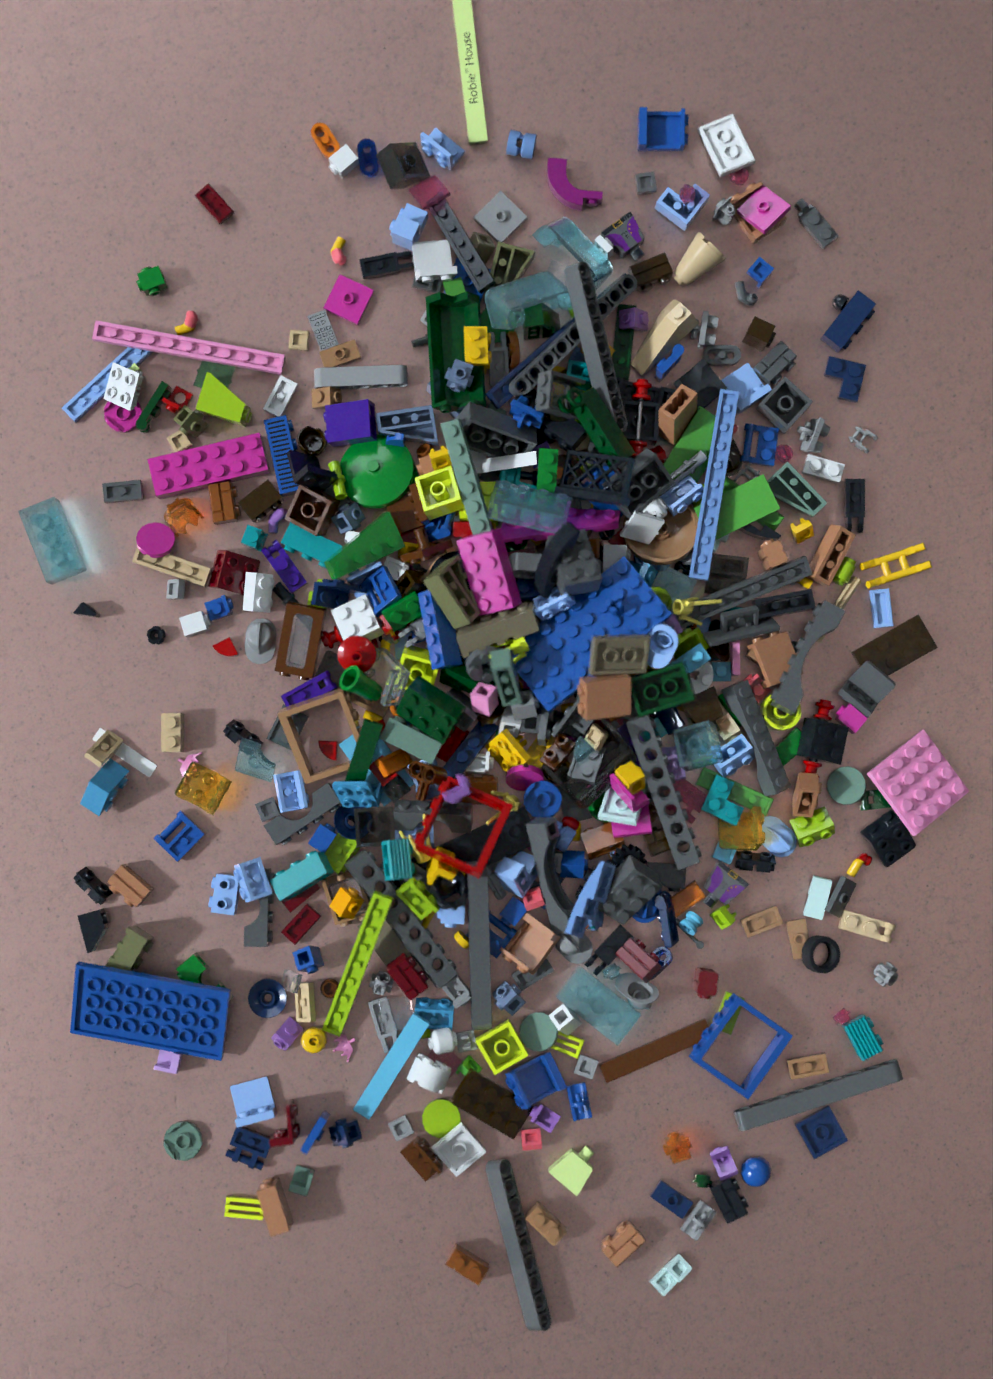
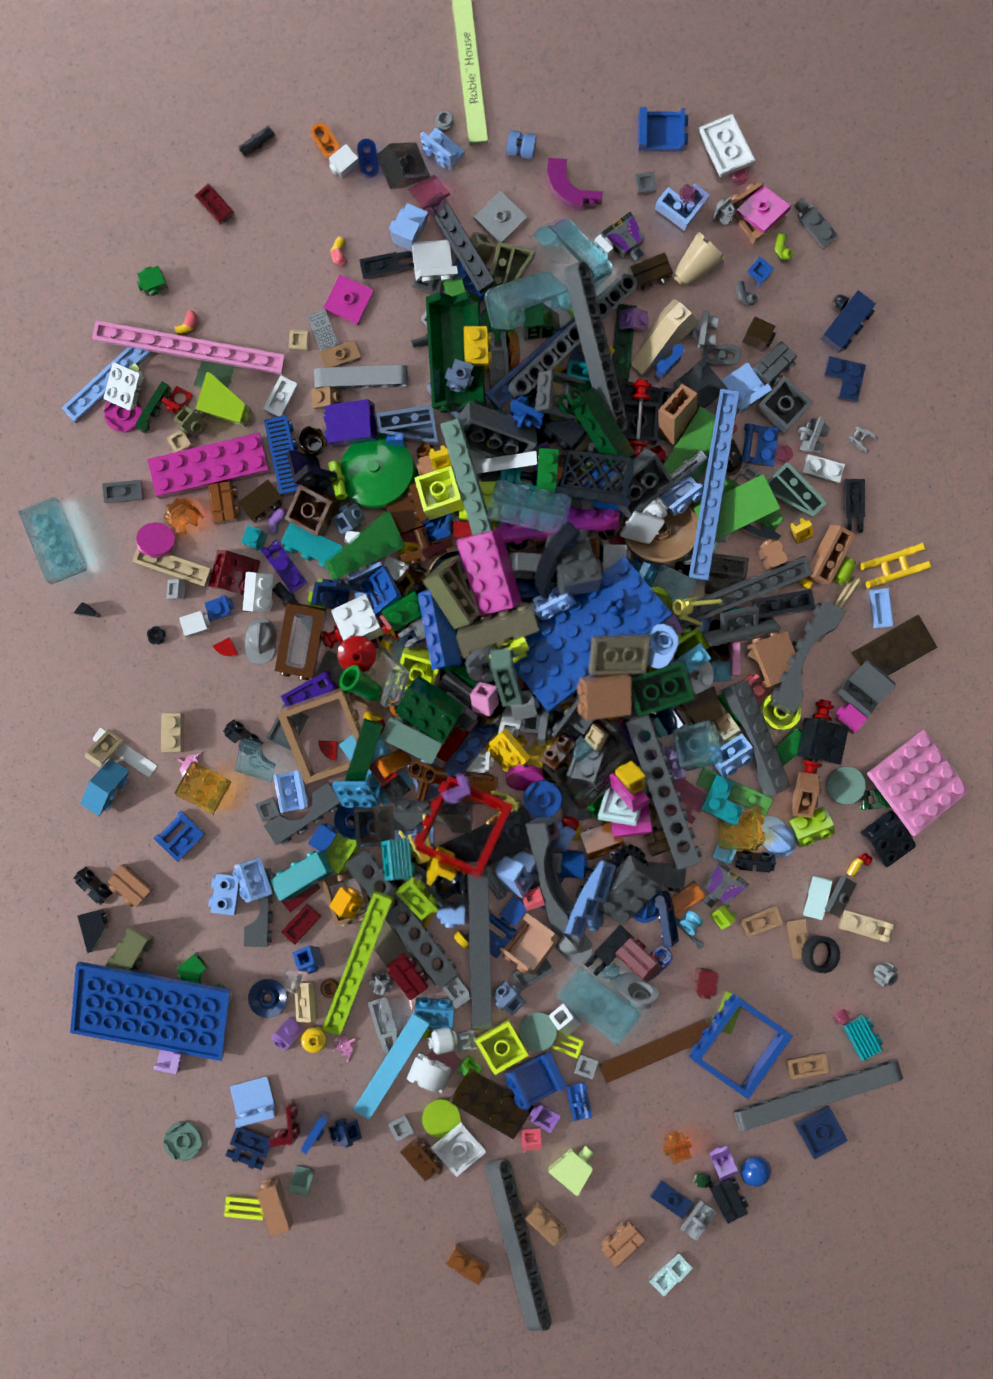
none -> black pin [238,125,275,157]
none -> light grey plate [435,111,454,130]
none -> dark grey plate [436,670,474,707]
none -> lime arm [775,233,793,261]

